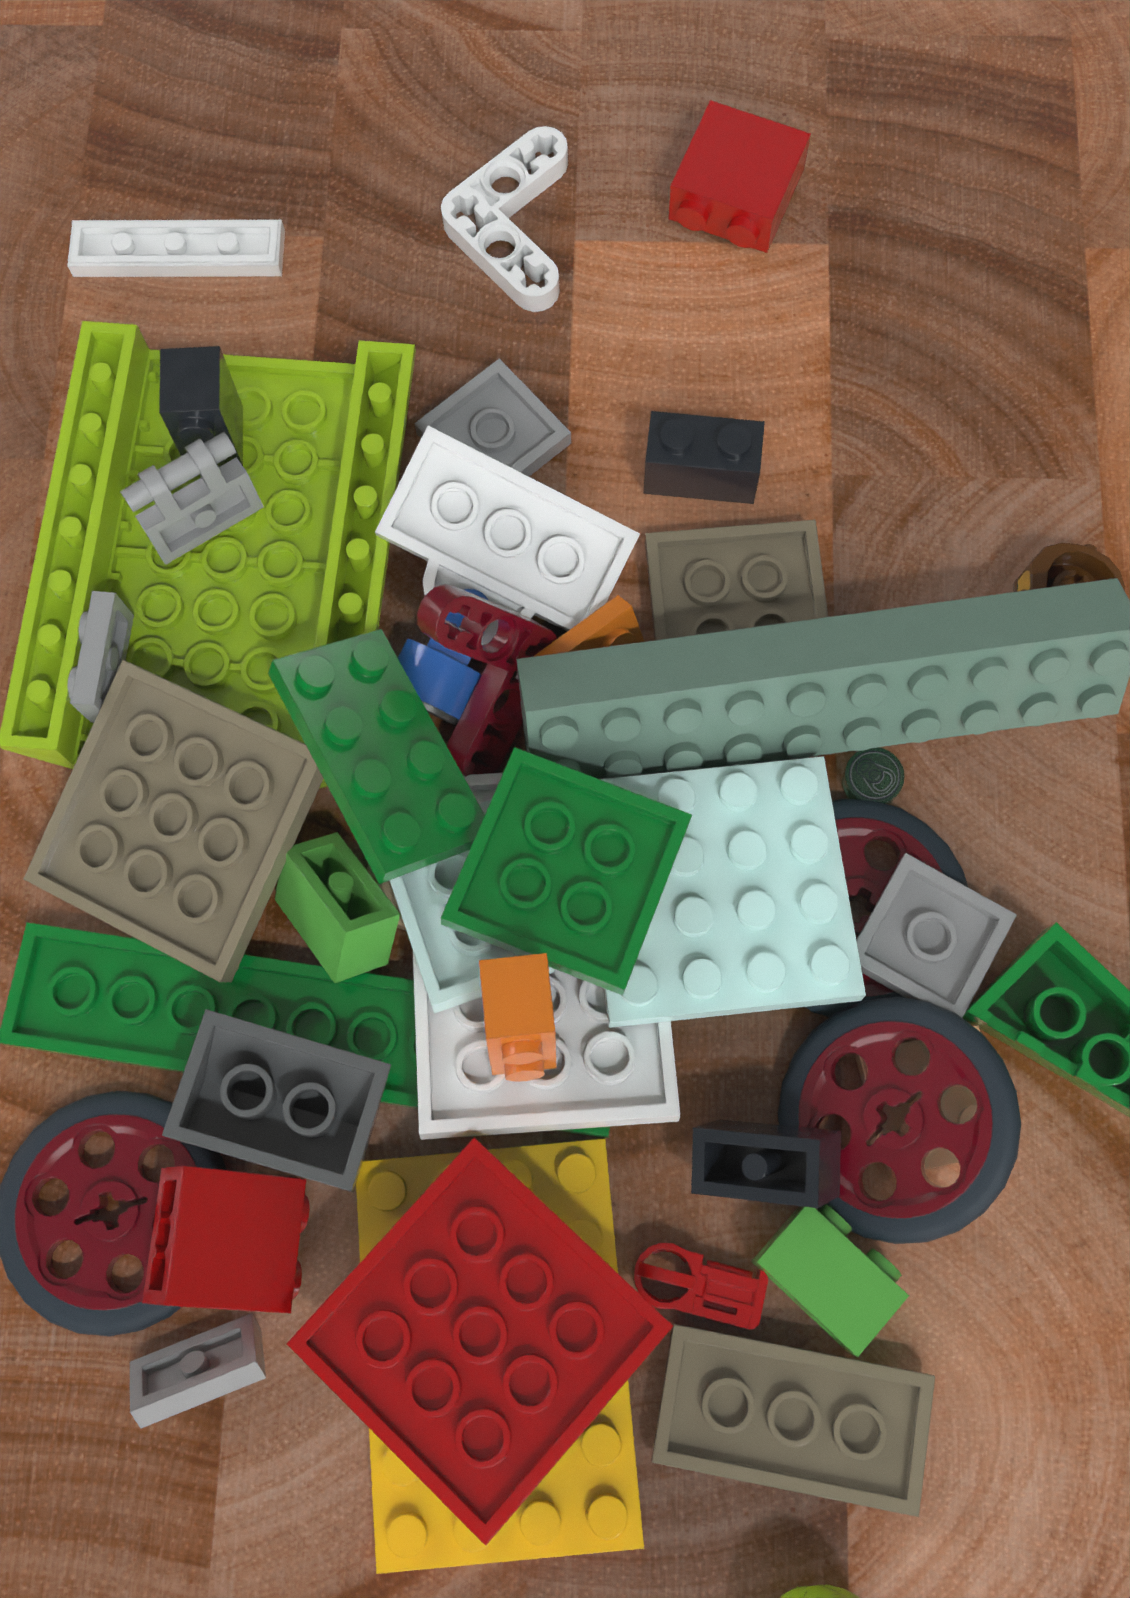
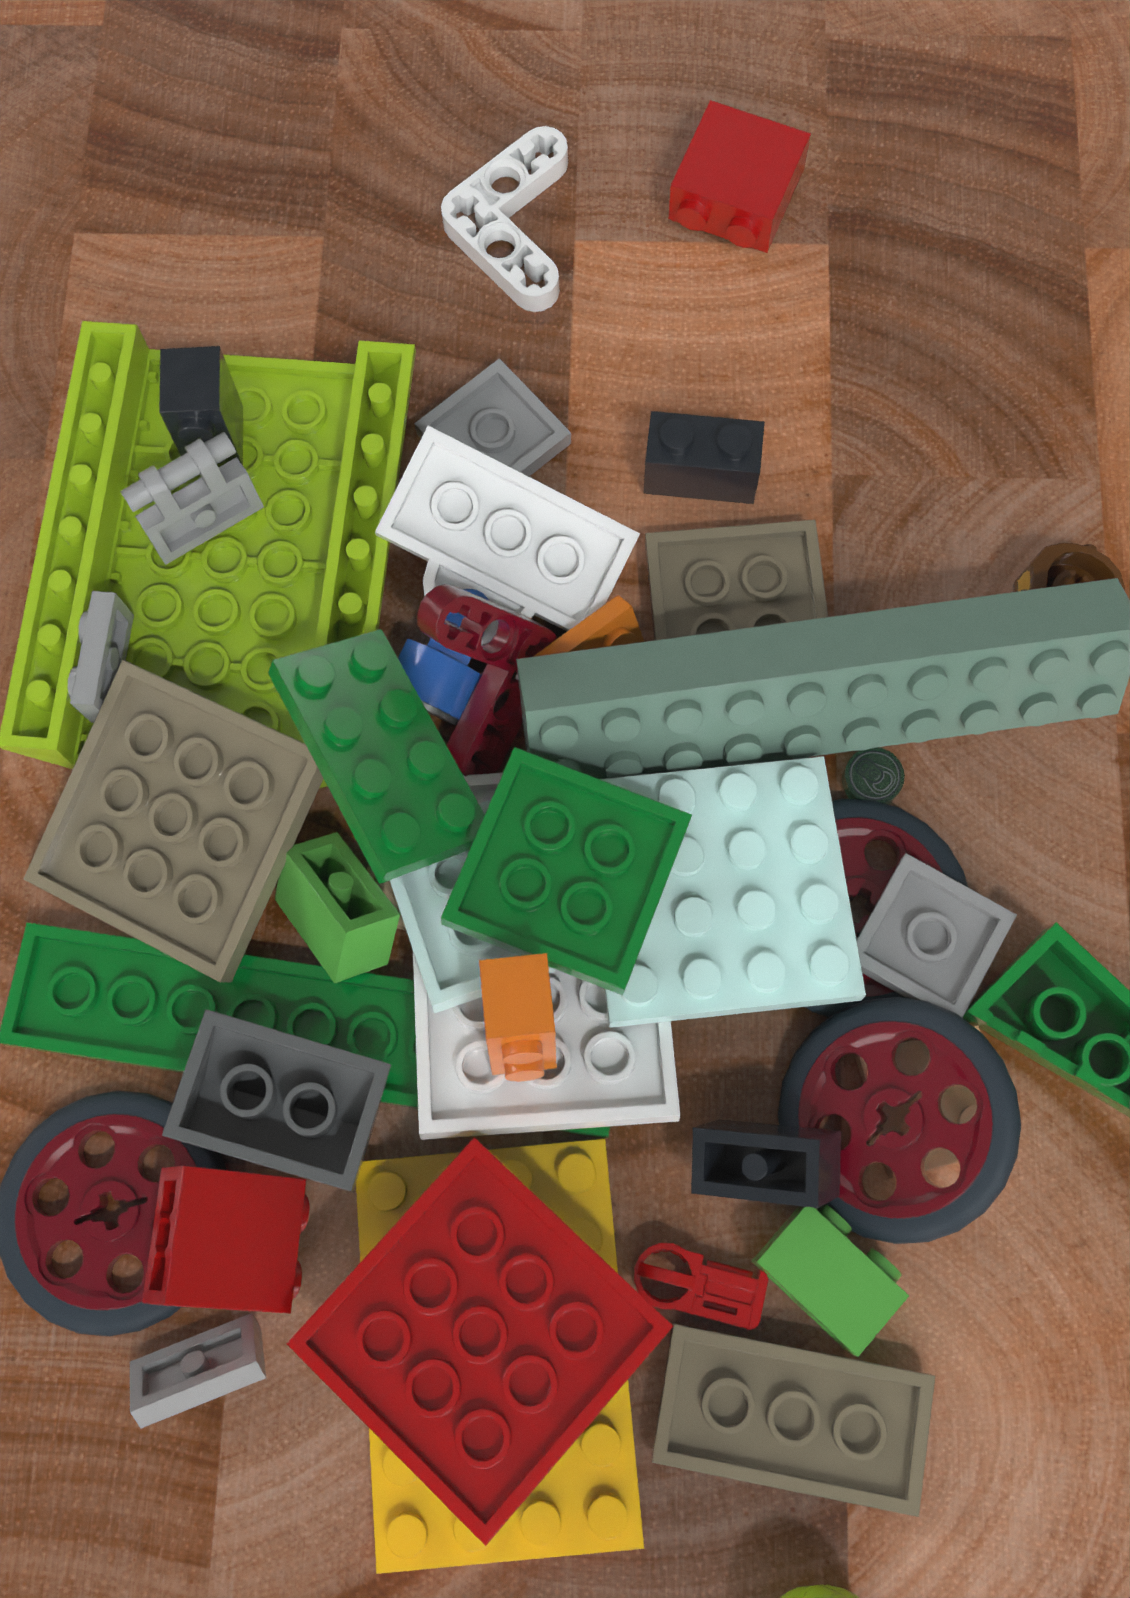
white tile [67,219,285,277] -> none

